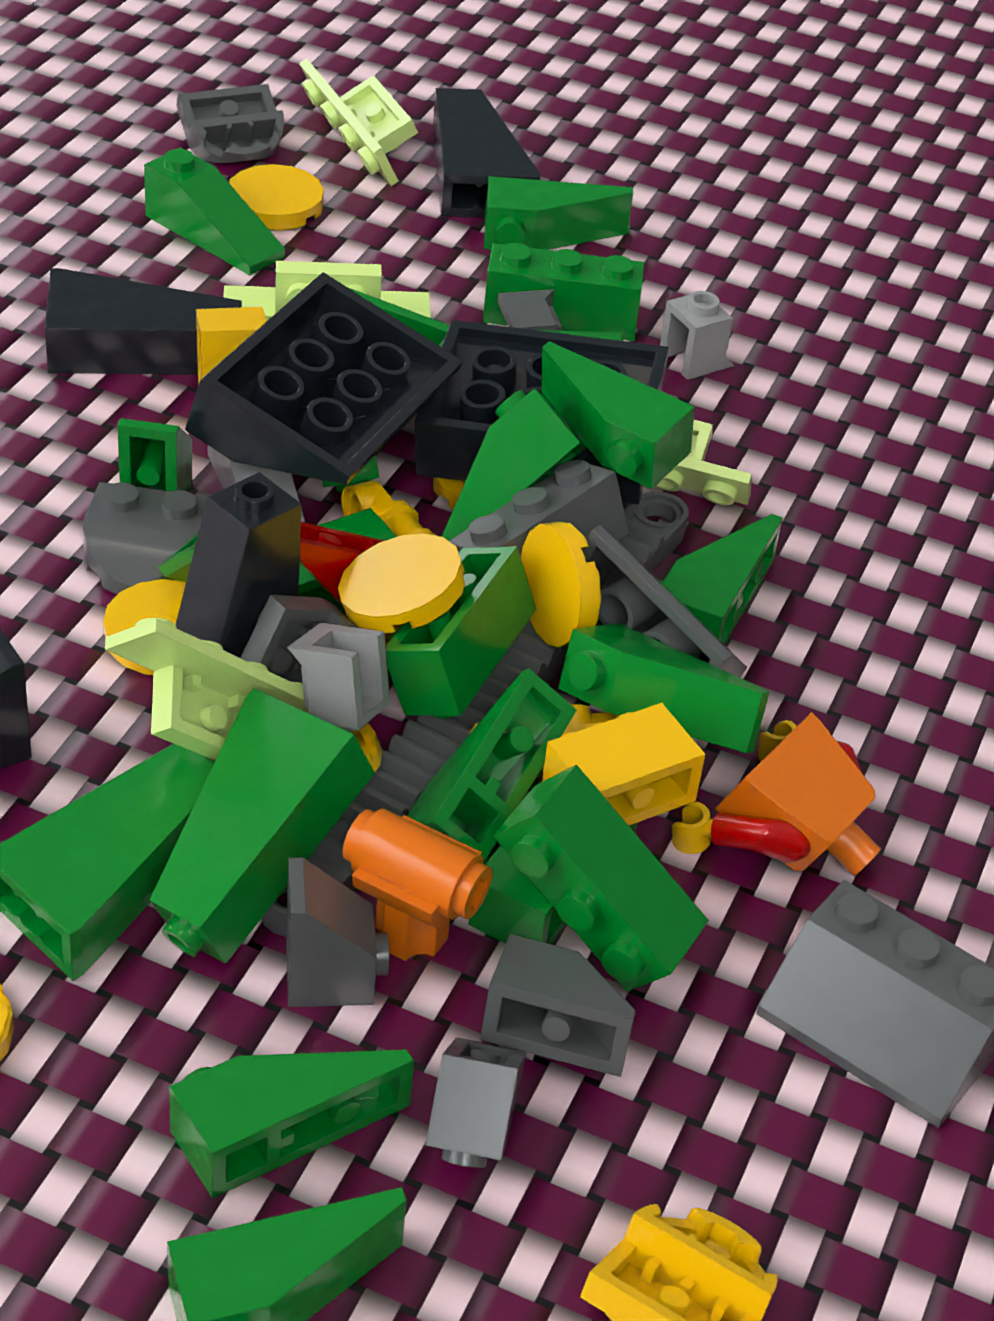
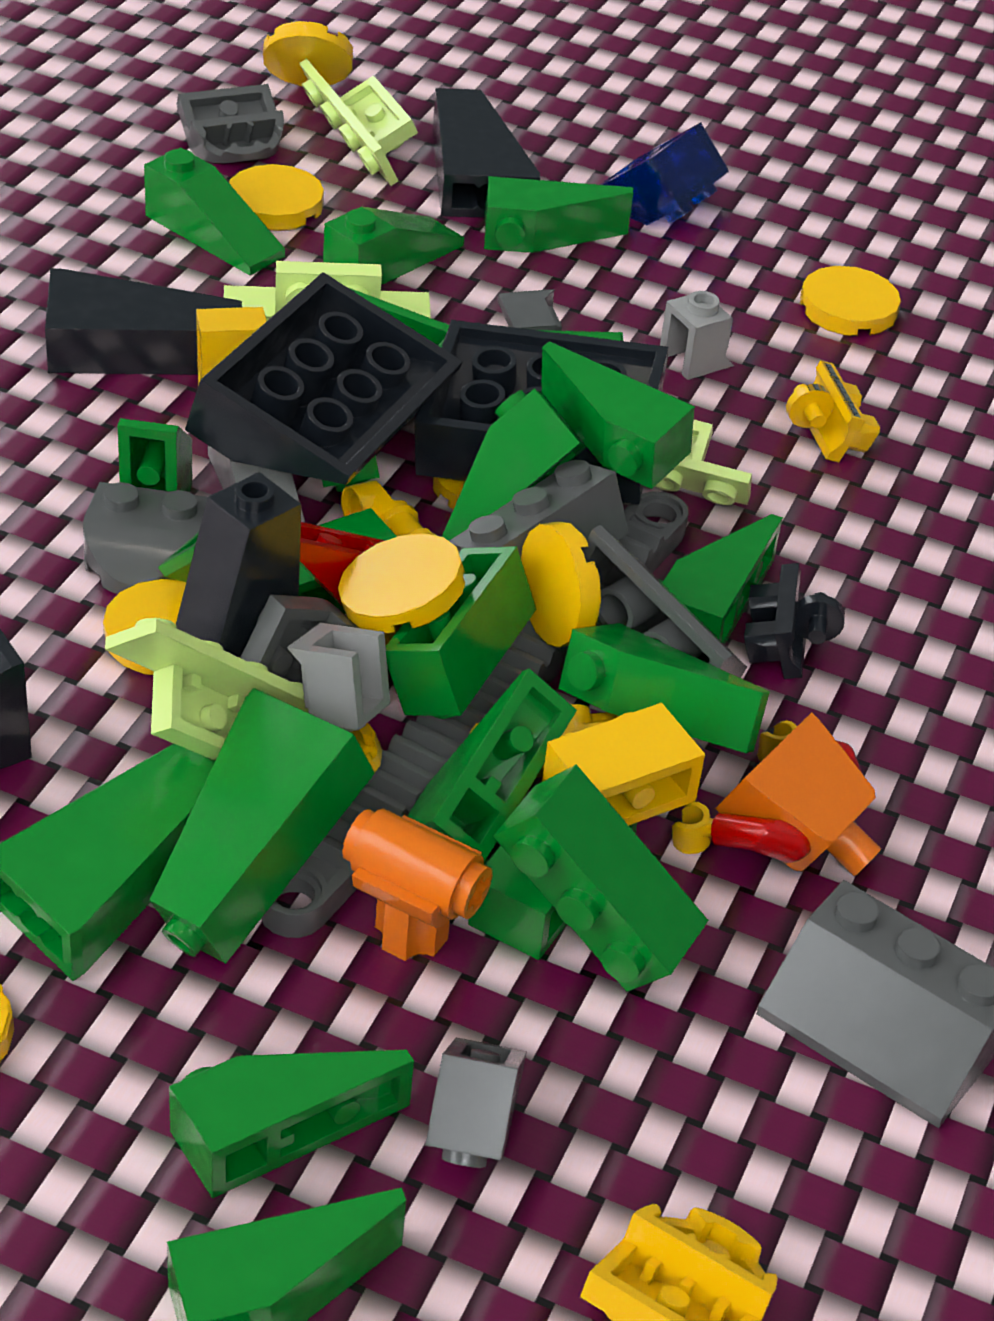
dark grey slope [286,858,389,1007] -> none
dark grey slope [480,934,636,1077] -> none
green brick [483,243,644,341] -> none
none -> yellow tile [263,21,353,86]
none -> green slope [323,207,465,285]
none -> clear blue slope [599,122,729,225]
none -> black hips [744,563,845,679]
none -> yellow hips [786,360,880,462]
none -> yellow tile [800,266,901,336]

